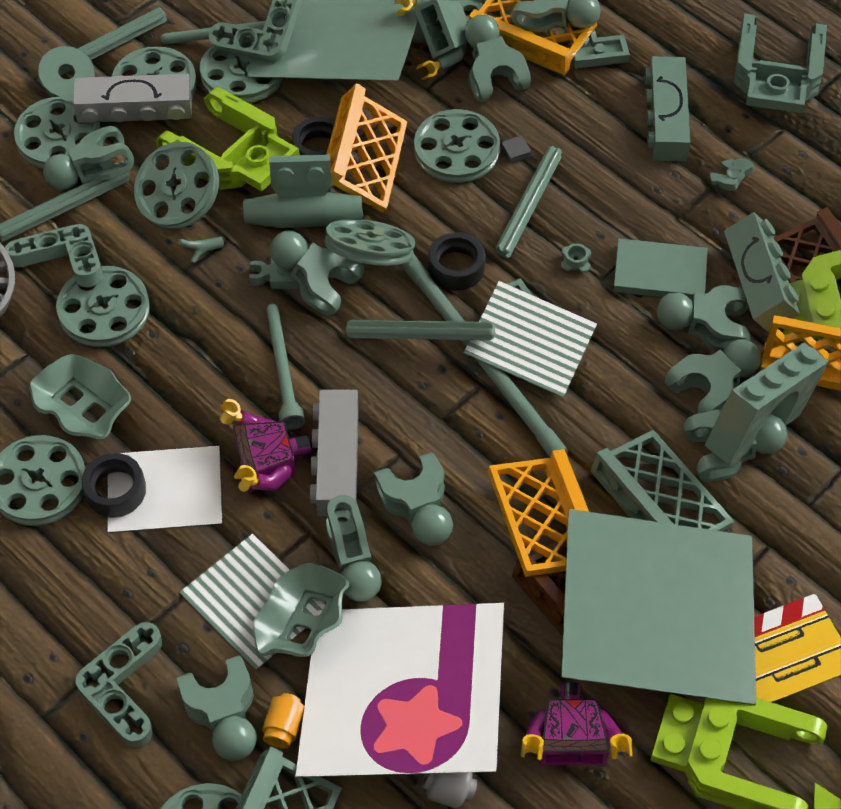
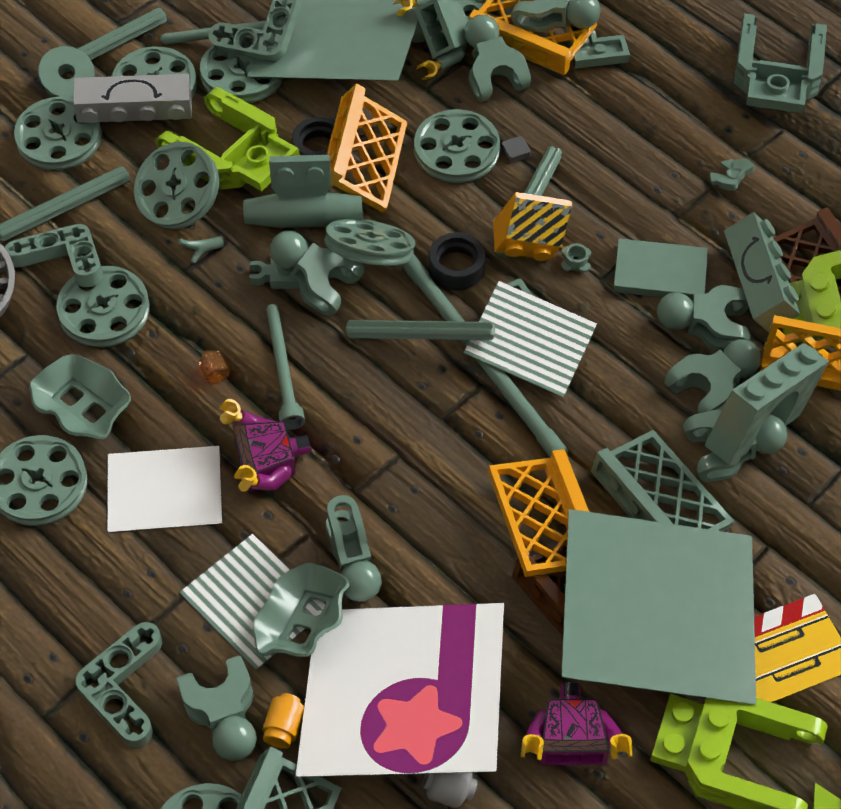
sand green piece [43,126,134,191] -> none
black tyre [82,453,146,518] -> none
light grey brick [310,390,358,516] -> none
sand green piece [374,452,453,546] -> none
sand green brick [644,56,690,161] -> none
none -> clear orange hose [198,350,230,384]
none -> slope [493,192,572,261]

